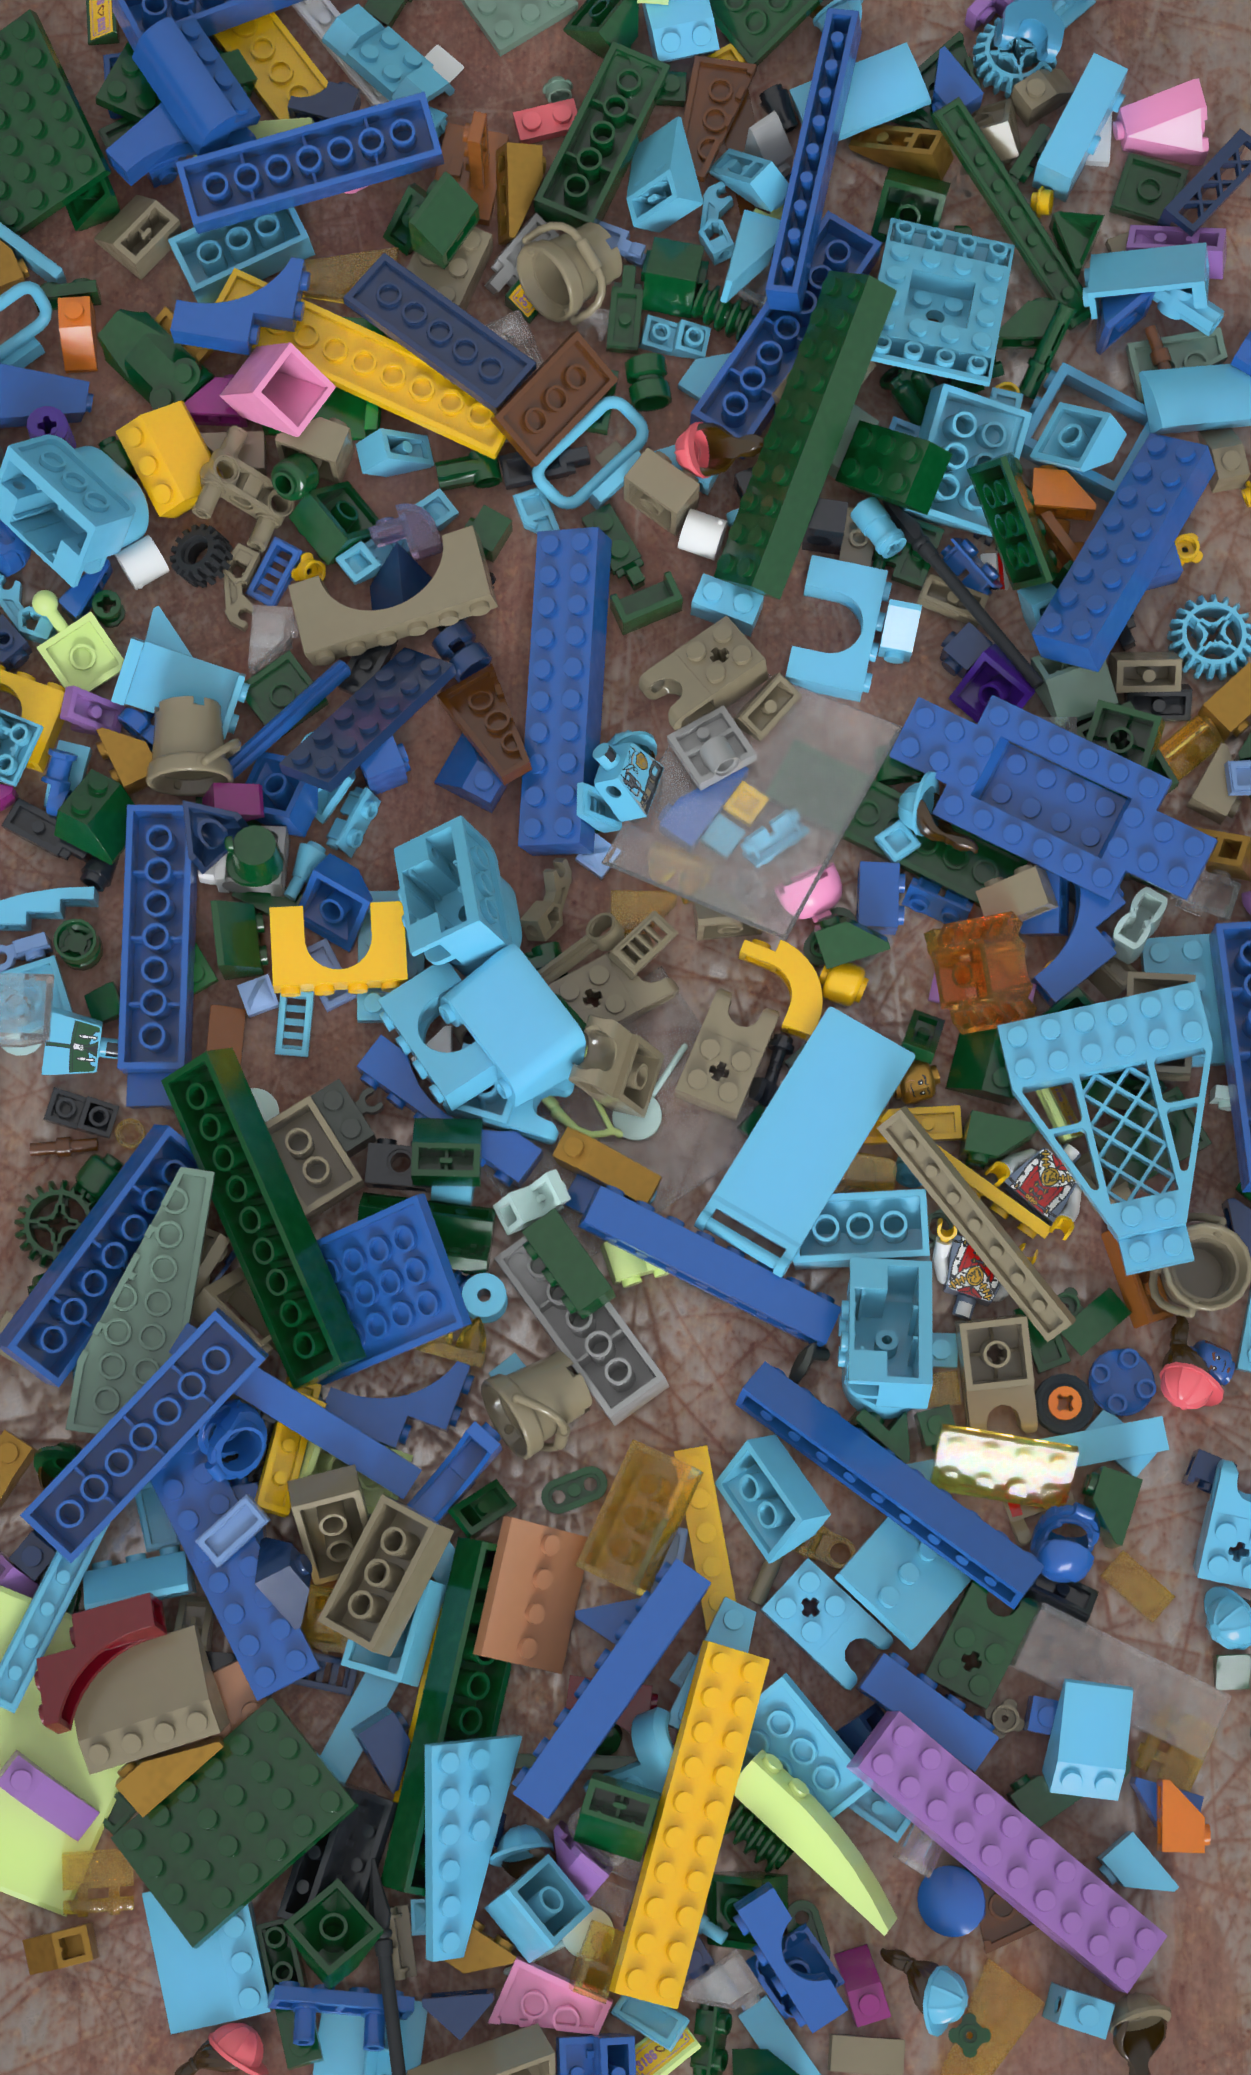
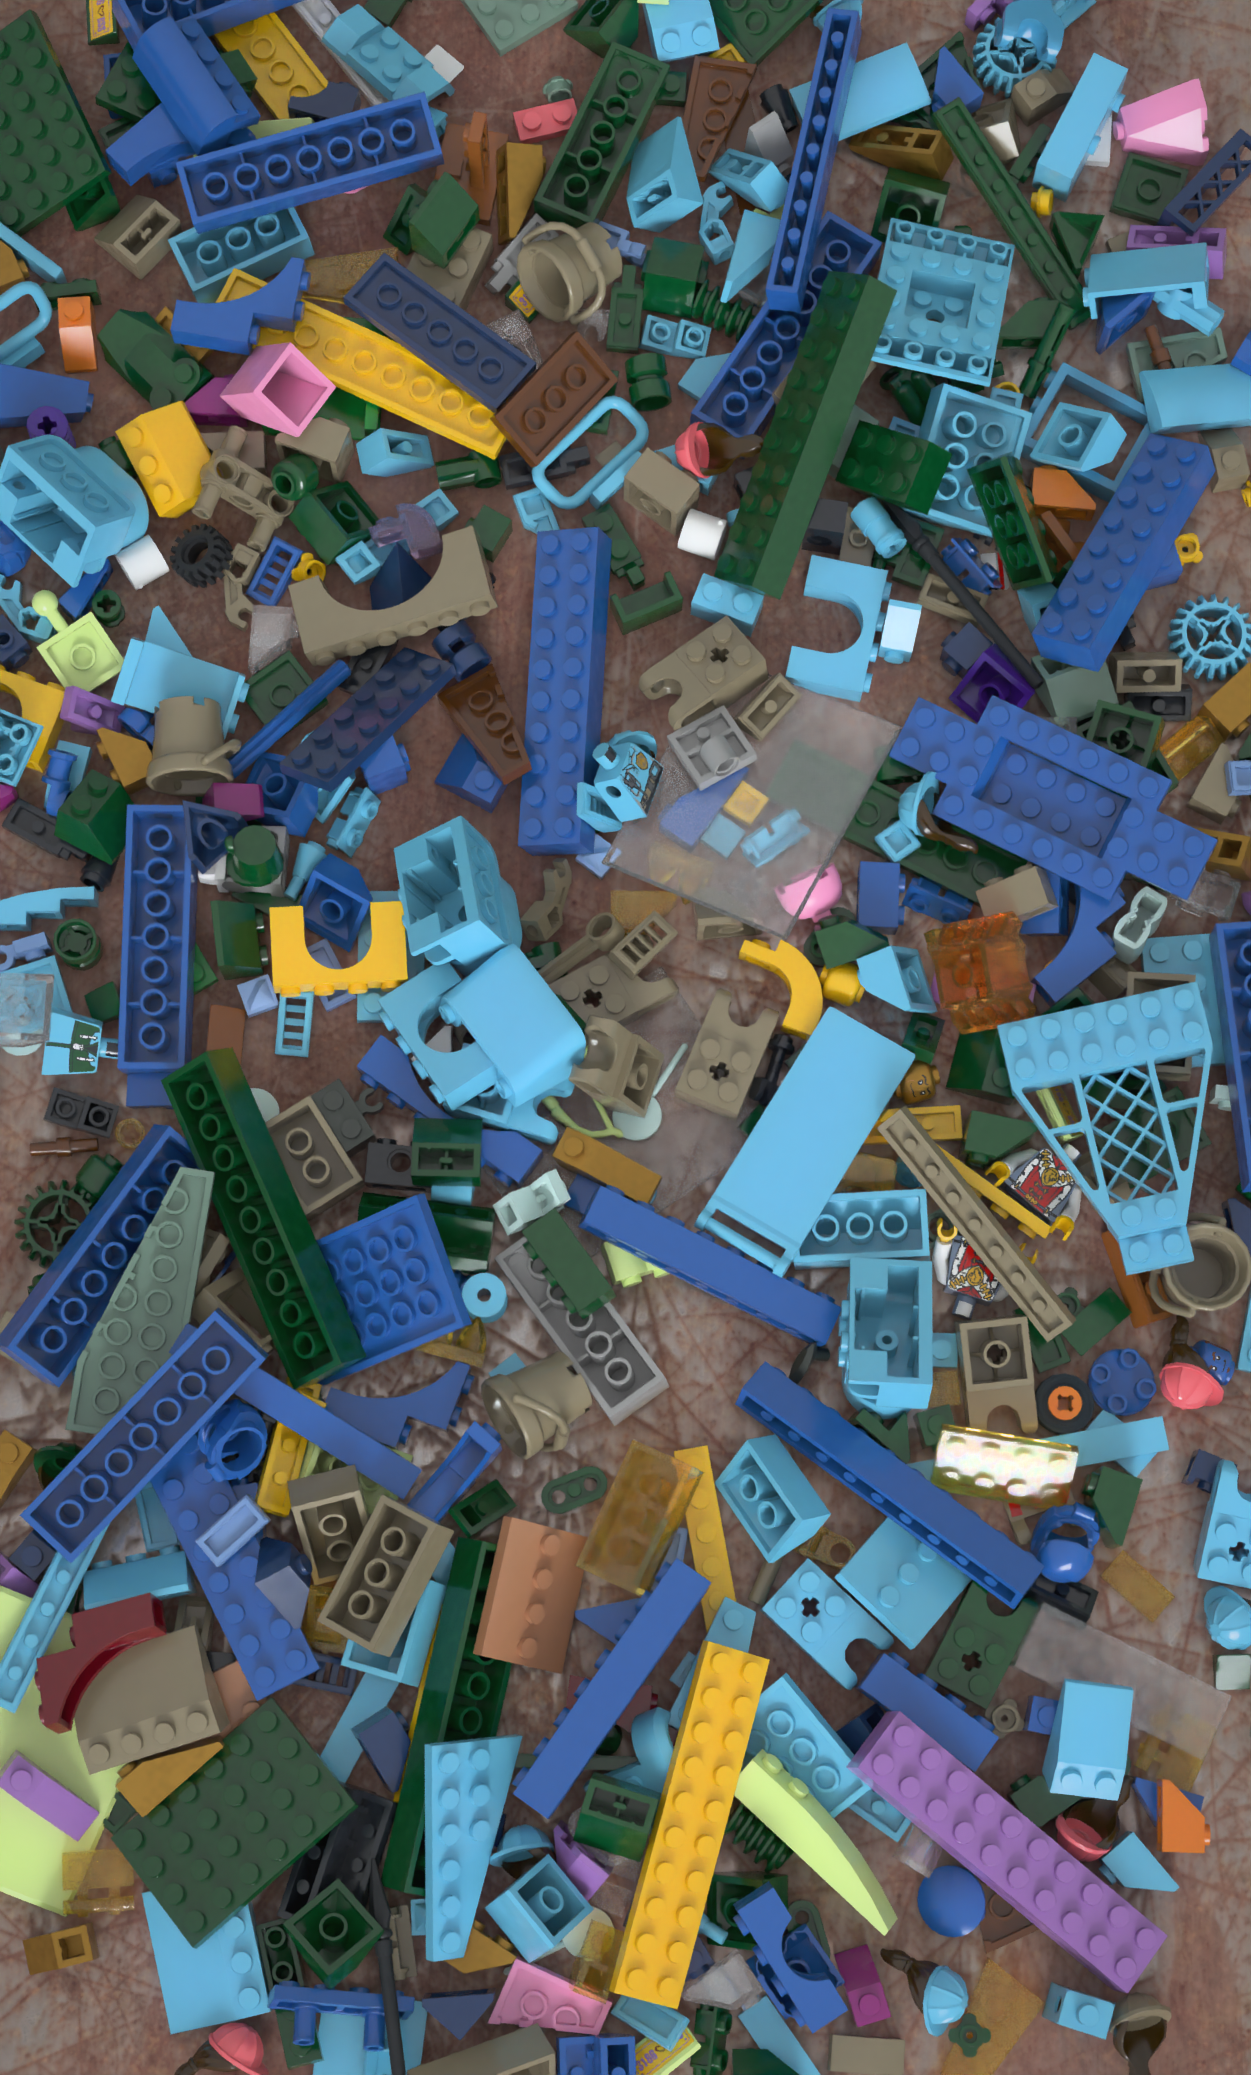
none -> medium azure slope [856,945,938,1014]
none -> piece [1056,1775,1134,1862]

